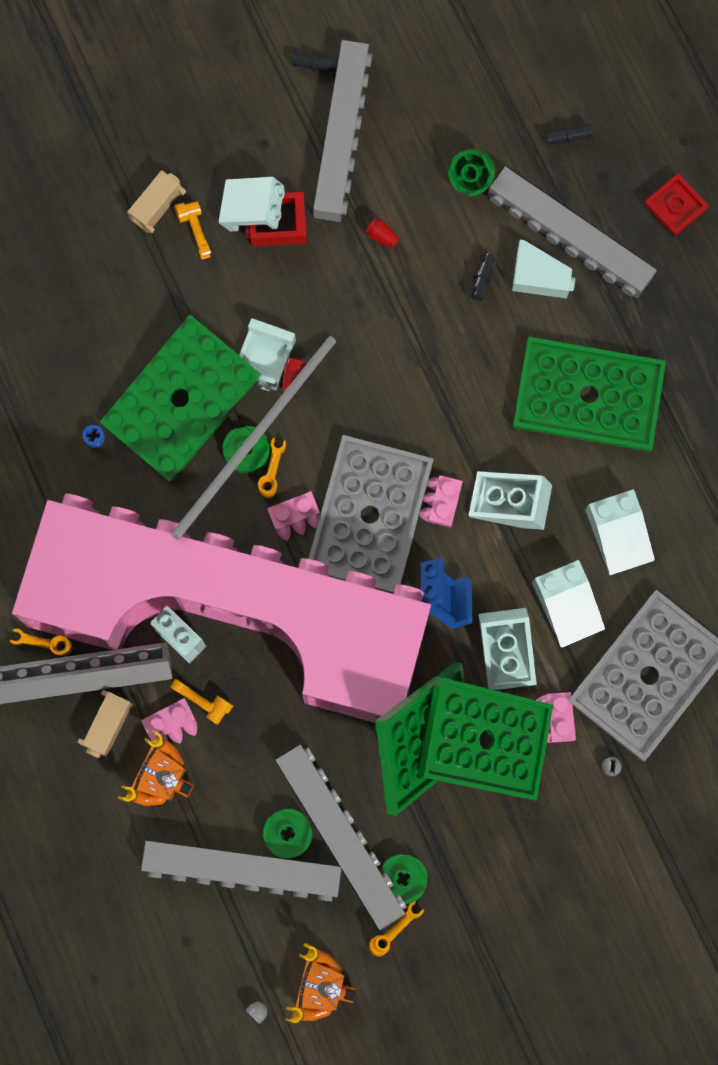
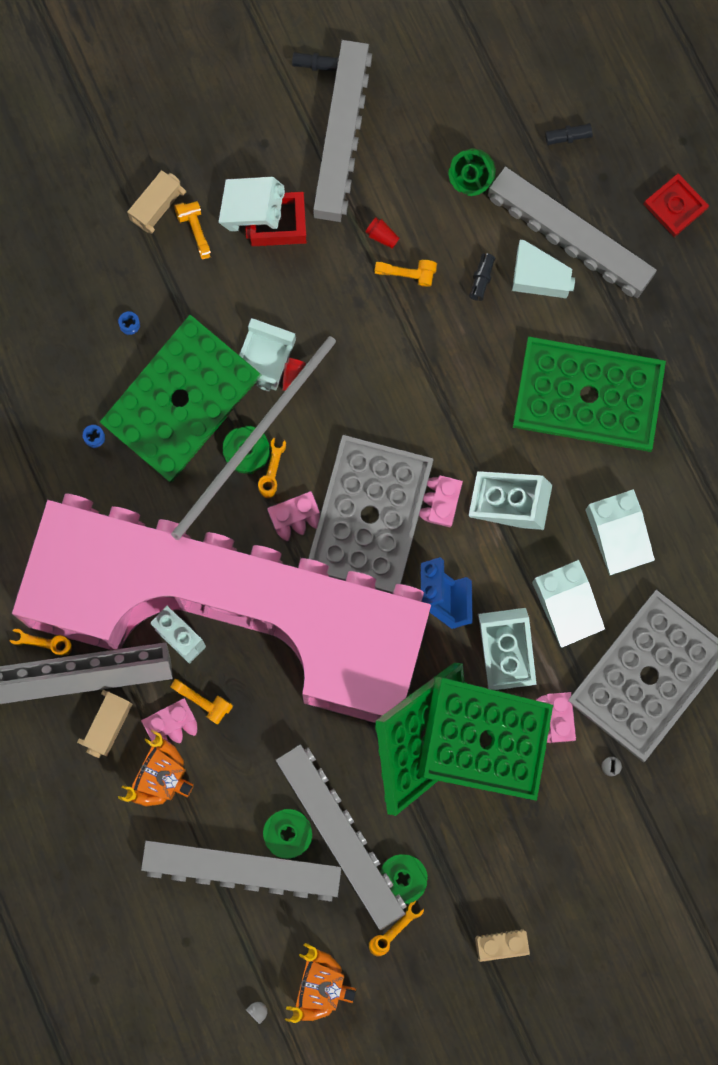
none -> blue bush [118,312,140,335]
none -> light orange brick [375,260,437,287]
none -> tan brick [475,929,530,962]

